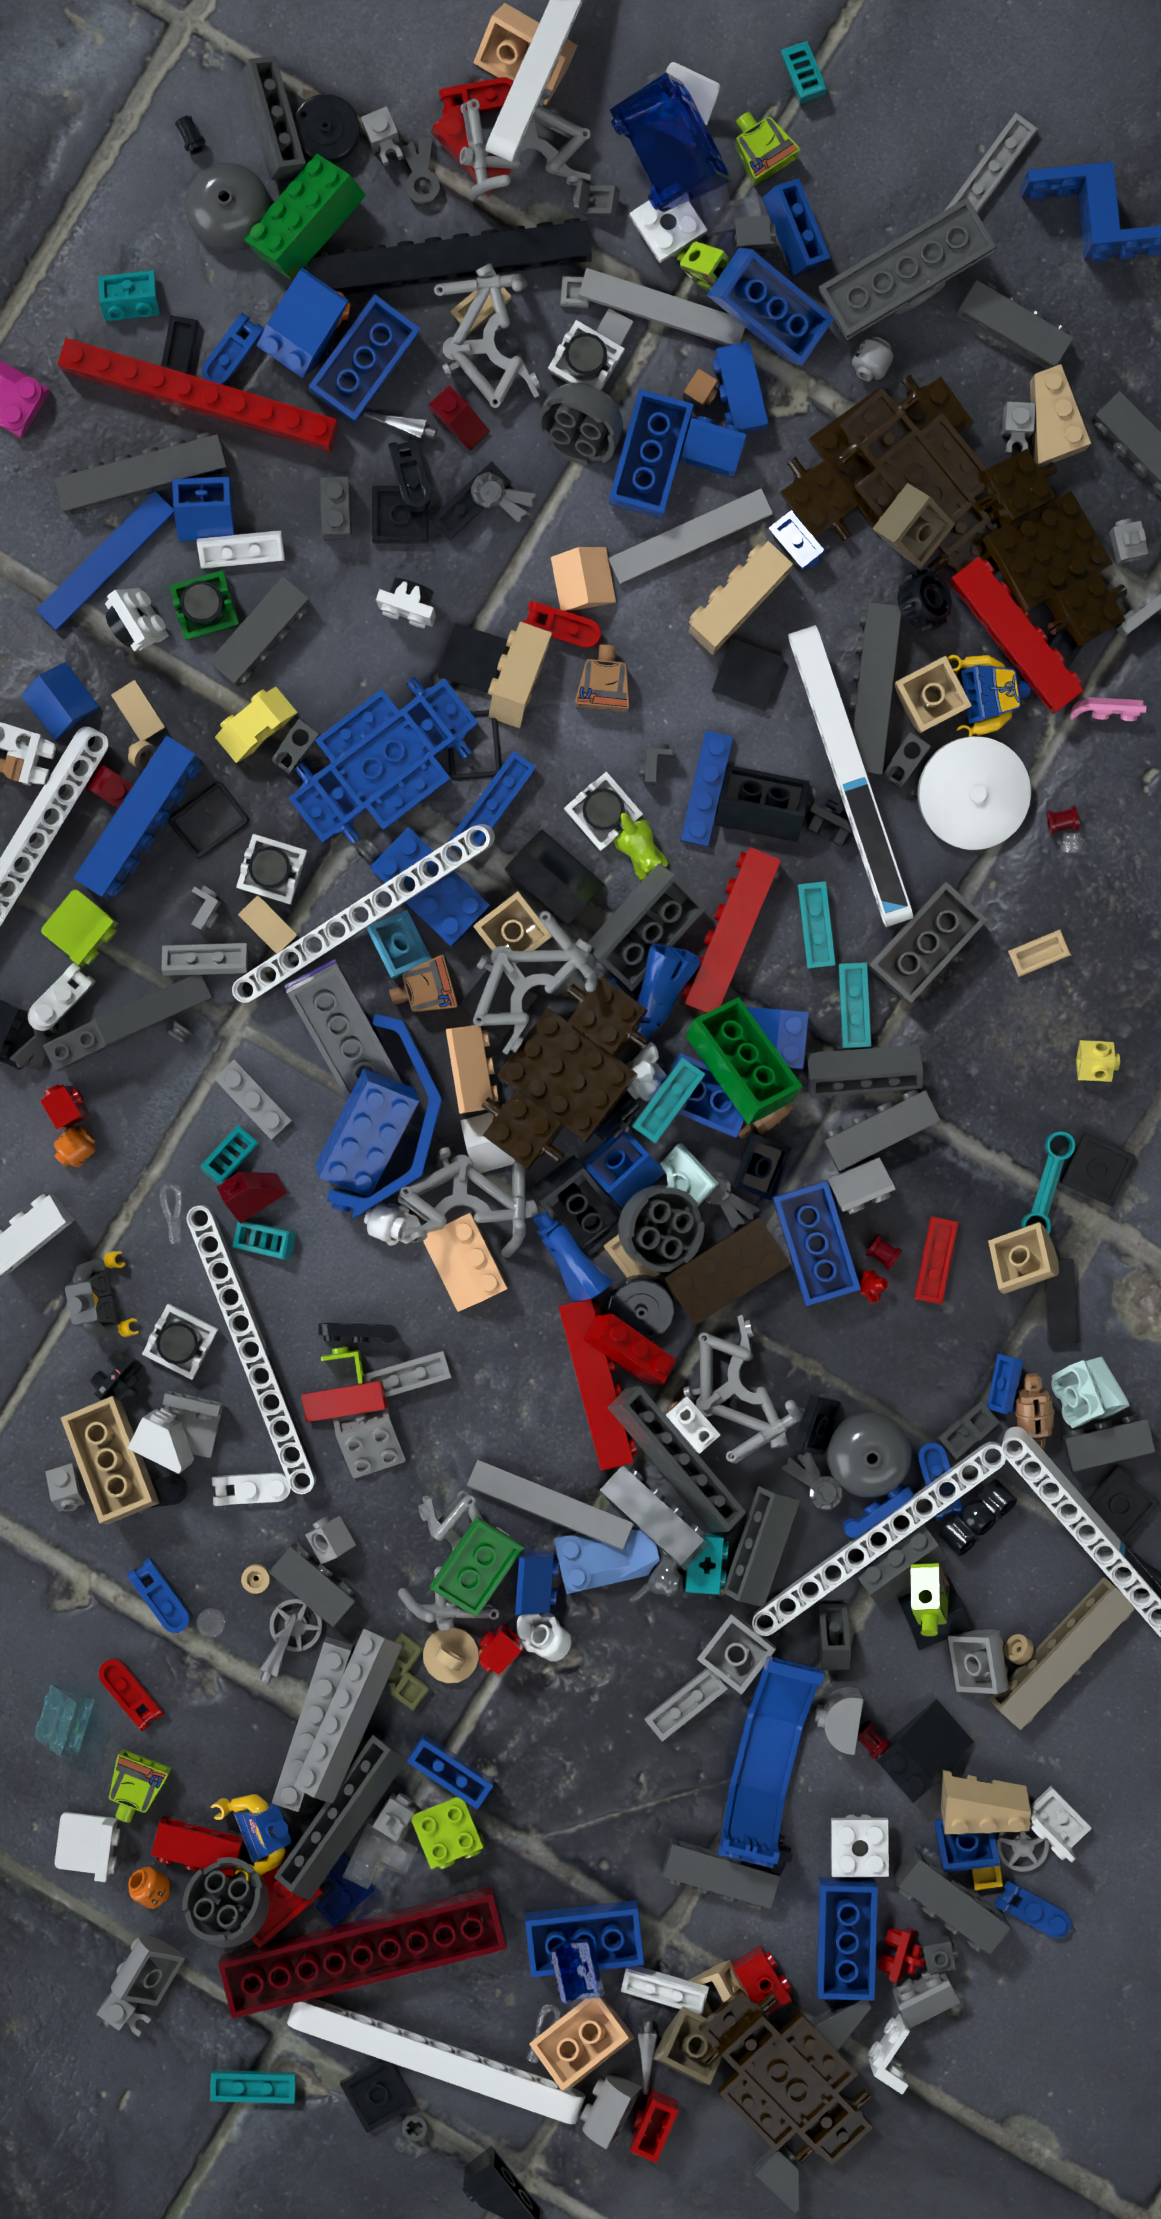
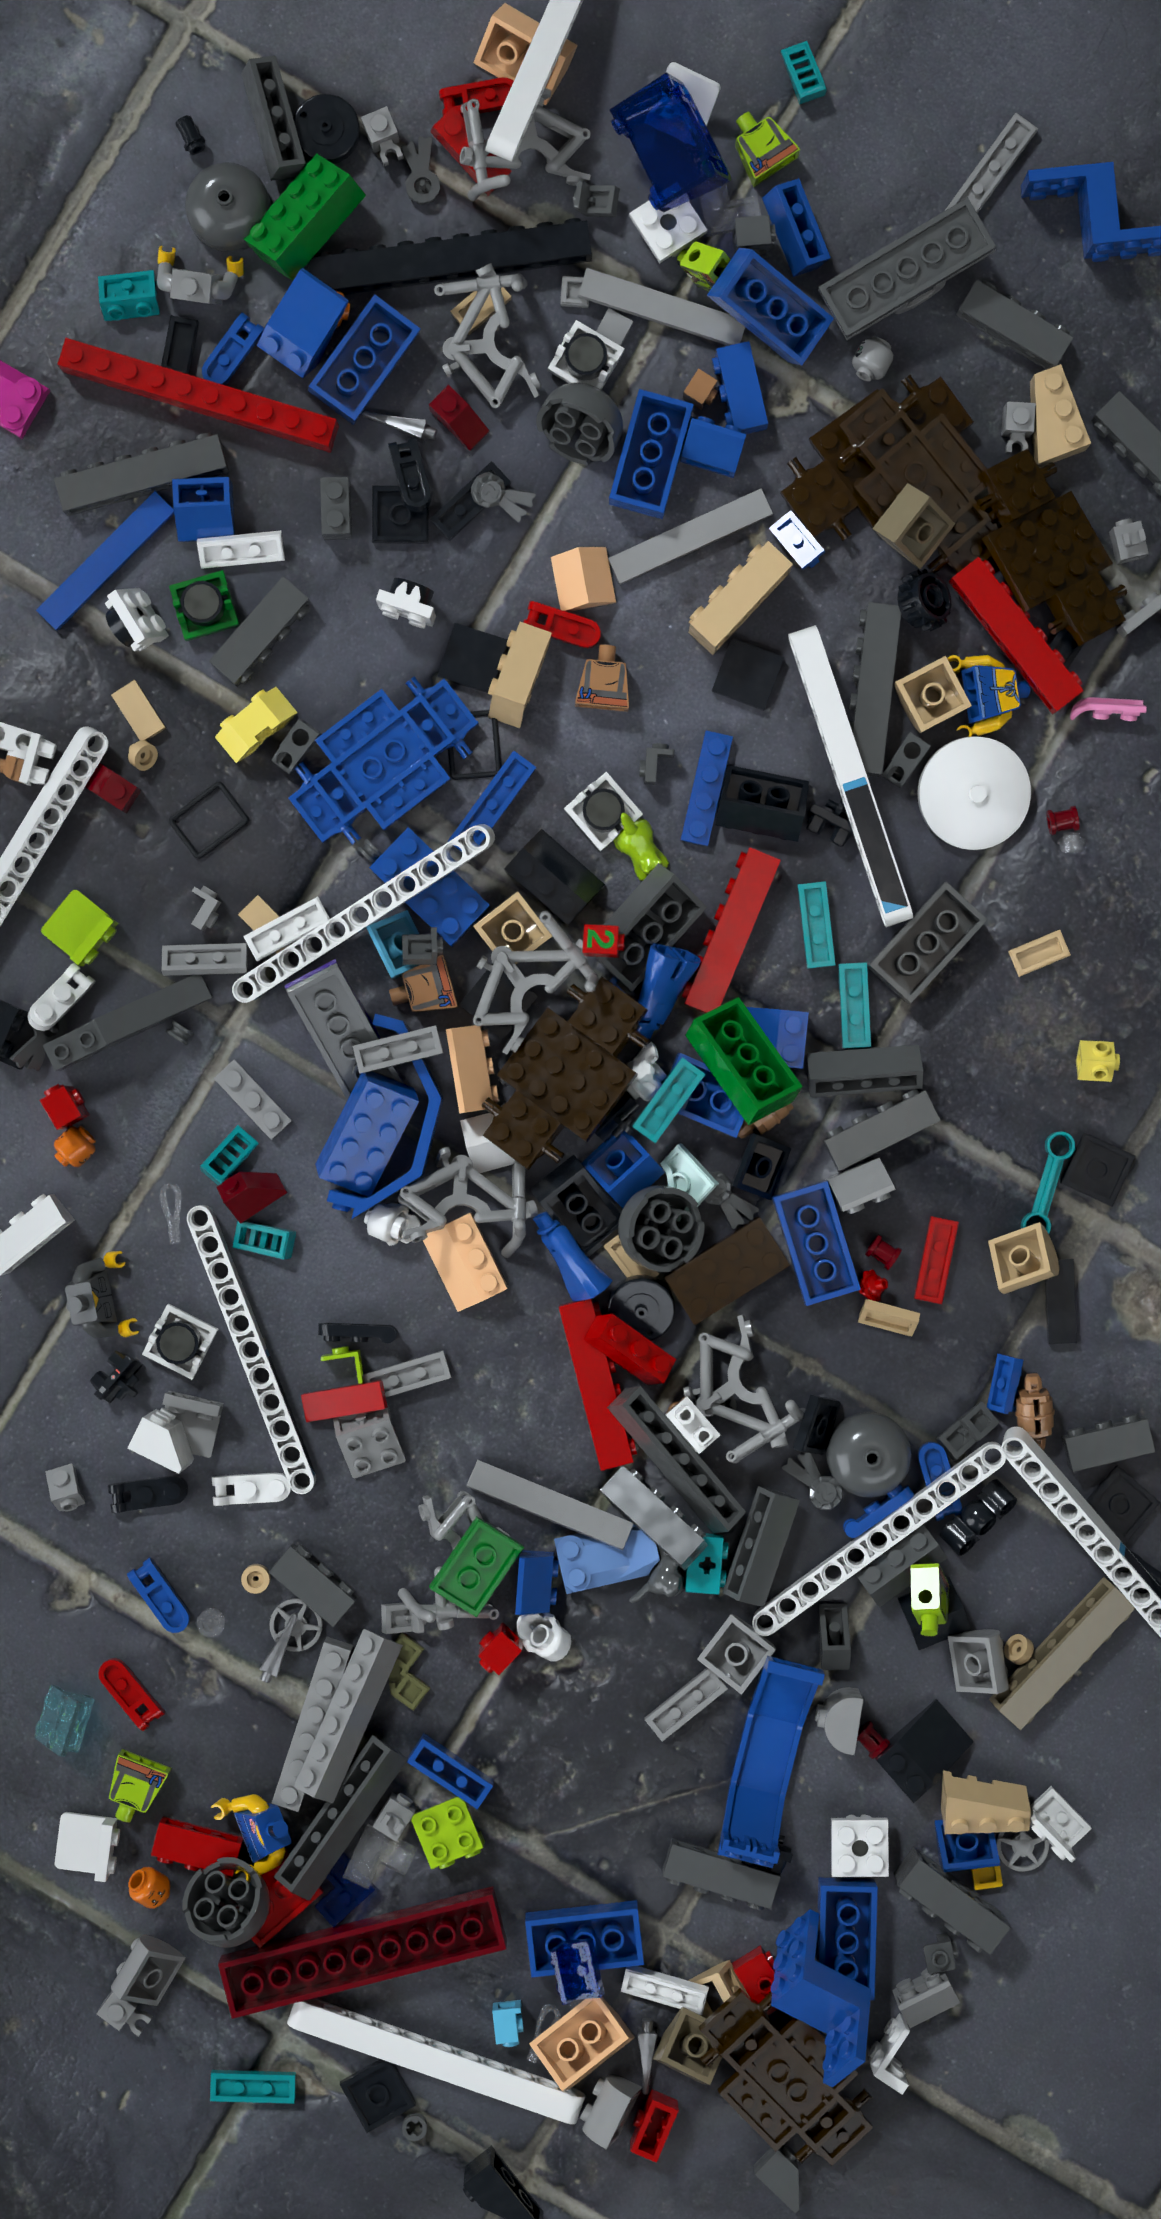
blue slope [21,662,100,741] -> none
tan brick [61,1396,159,1525] -> none
blue brick [73,735,202,900] -> none
piece [236,834,307,905] -> none
light grey brick [305,1516,356,1564] -> none
tan tile [423,1626,479,1683] -> none
red hips [877,1927,926,1983] -> none
blue plate [994,1879,1071,1938] -> none
light aqua piece [1052,1356,1130,1428] -> none
none -> light grey torso [157,246,244,304]
none -> white tile [243,897,330,962]
none -> light grey plate [353,1025,443,1074]
none -> light grey bracket [381,1602,426,1634]
none -> dark grey bracket [402,927,443,965]
none -> medium azure brick [492,2000,524,2047]
none -> red brick [582,924,625,958]
none -> blue bracket [771,1909,871,2087]
none -> tan tile [858,1299,920,1337]

